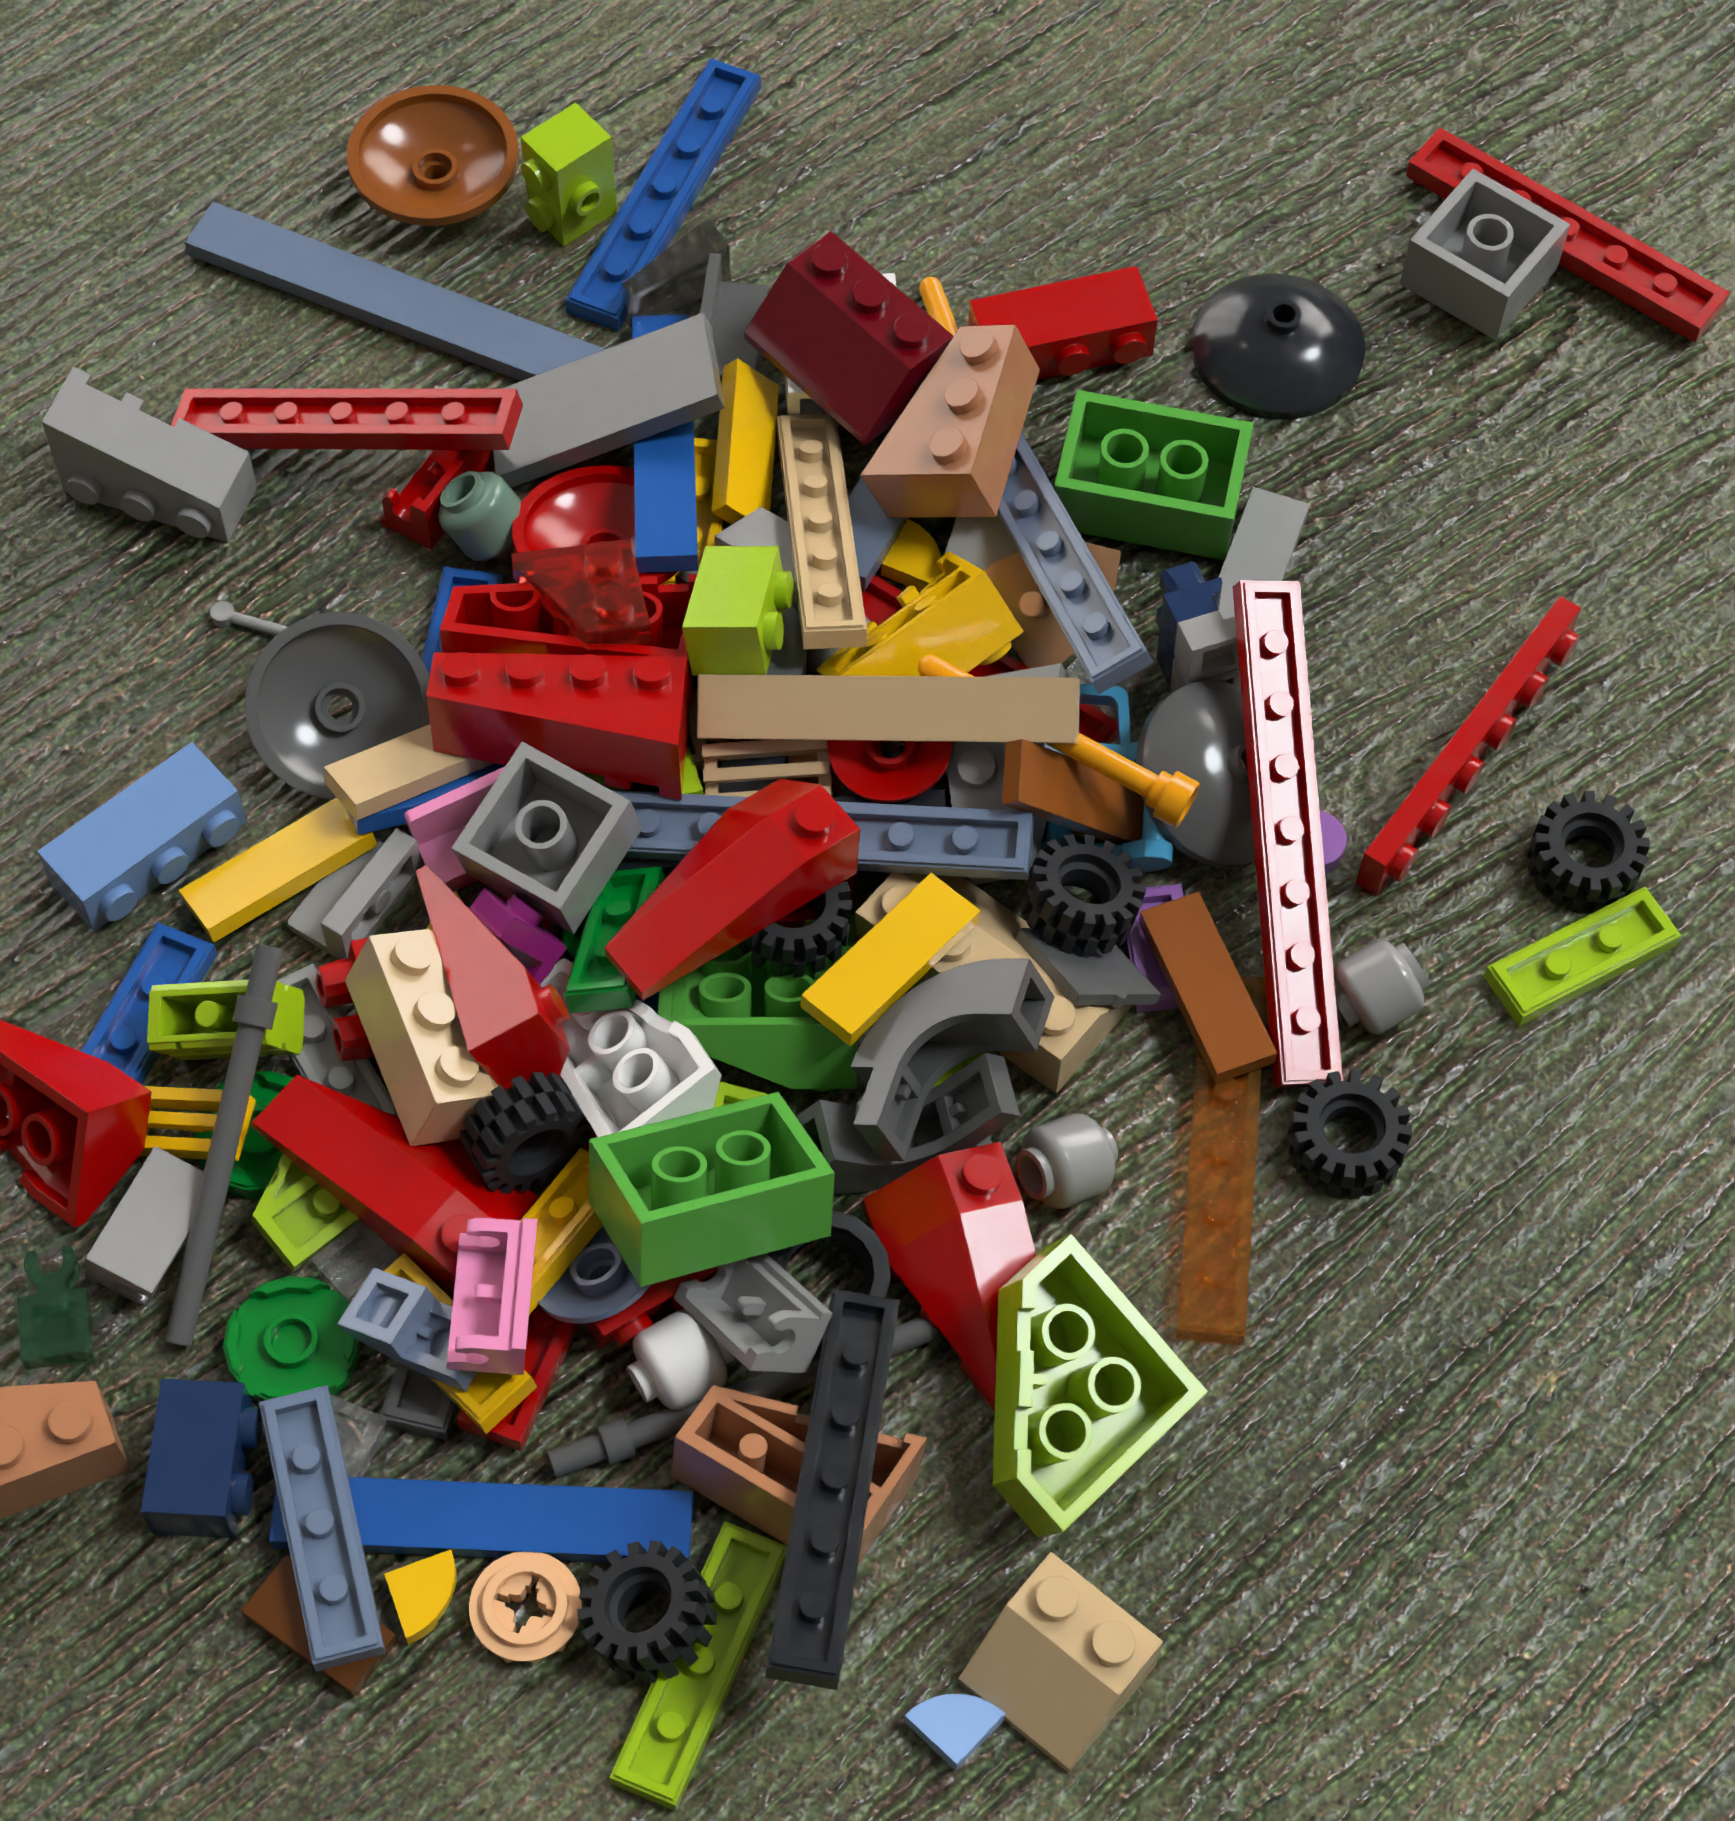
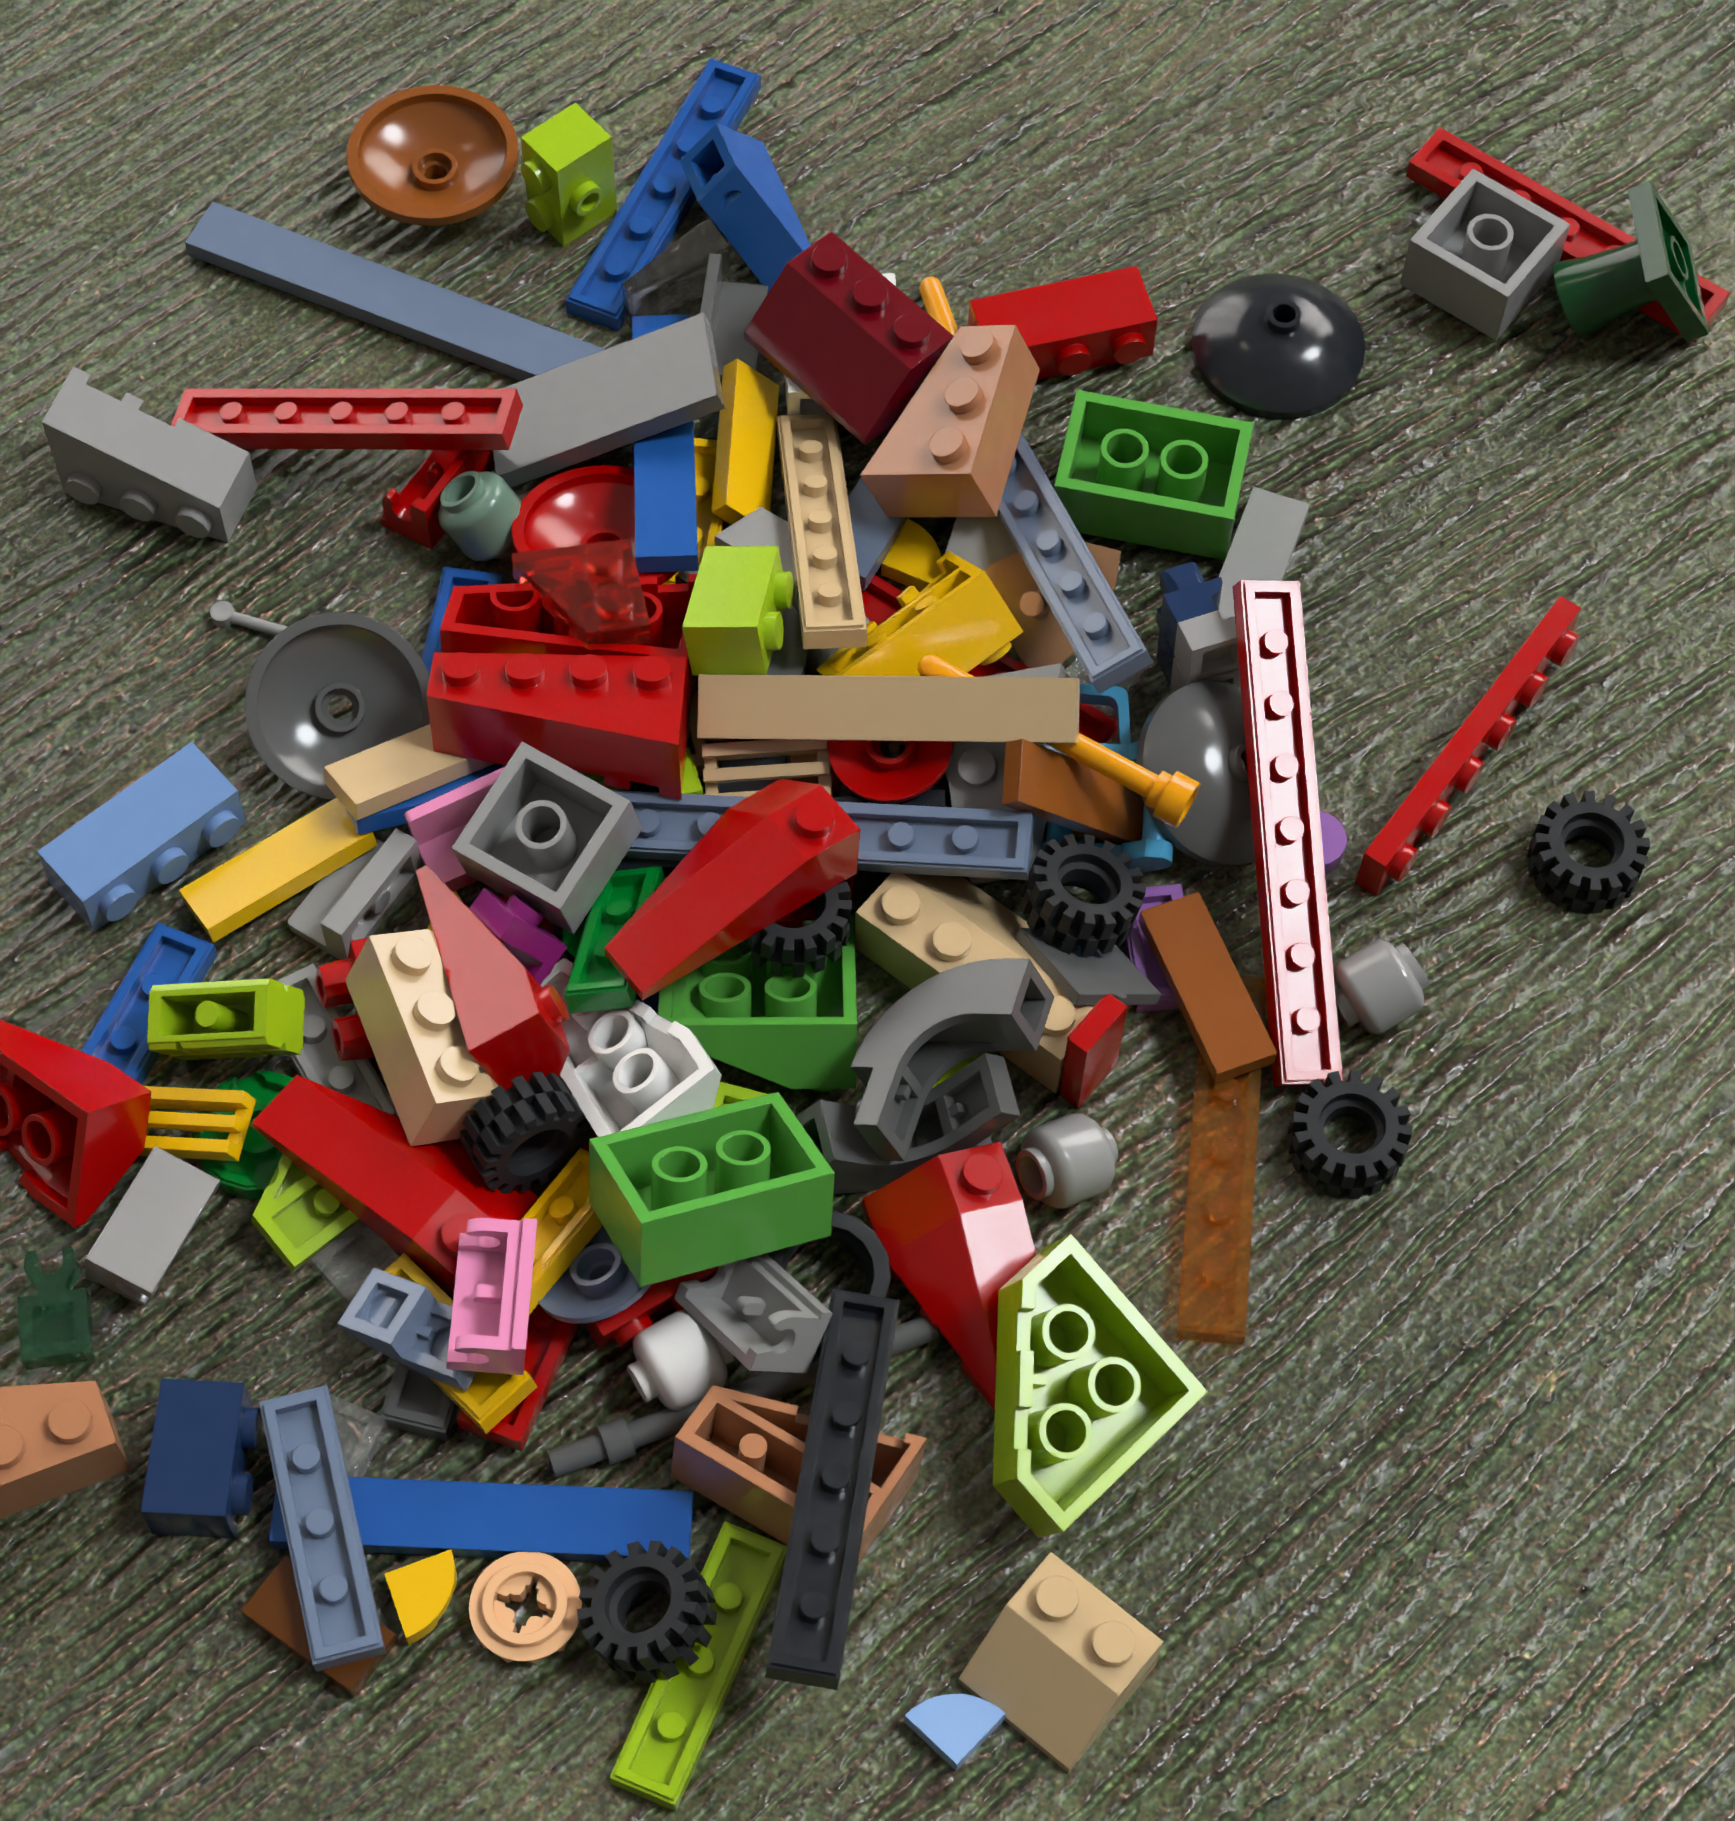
dark grey bar [164,944,283,1346] -> none
green tile [223,1276,362,1403] -> none
yellow tile [800,873,981,1046] -> none
lime tile [1484,887,1682,1027] -> none
none -> blue slope [680,123,811,292]
none -> red tile [1060,993,1128,1109]
none -> dark green plant [1553,180,1709,342]

